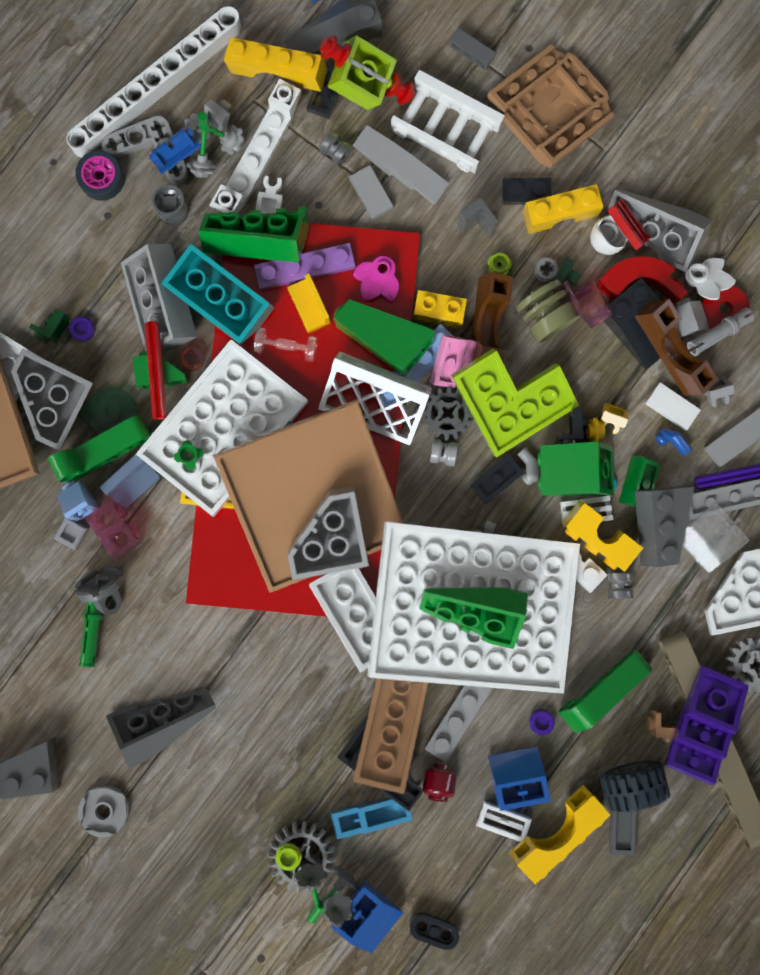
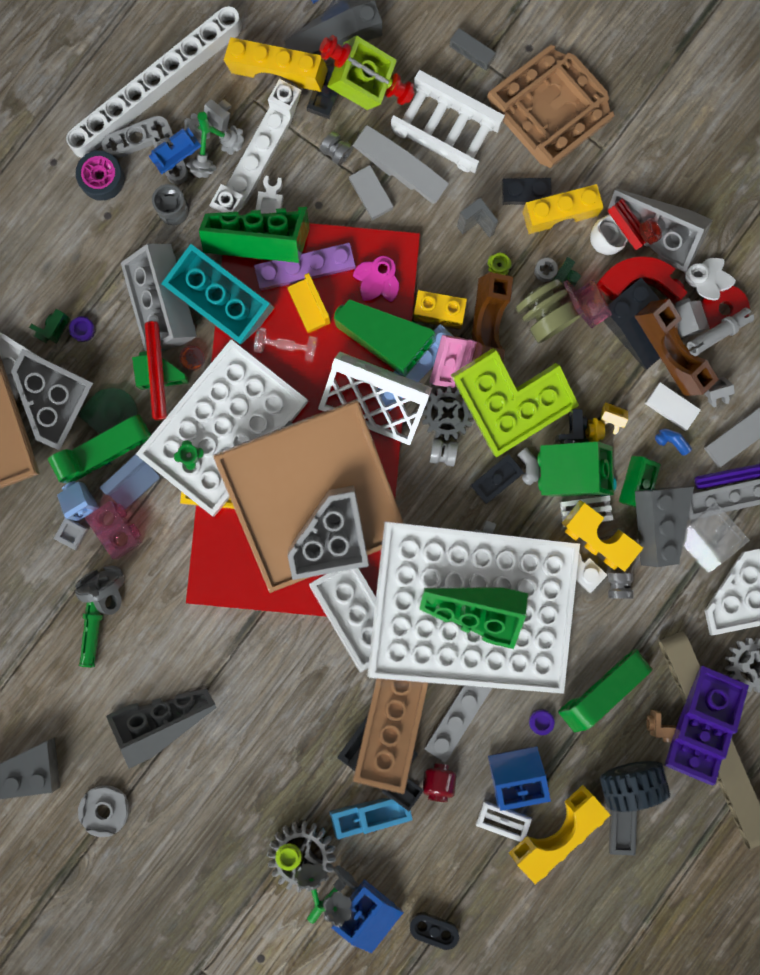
none -> clear red tile [639,218,662,245]

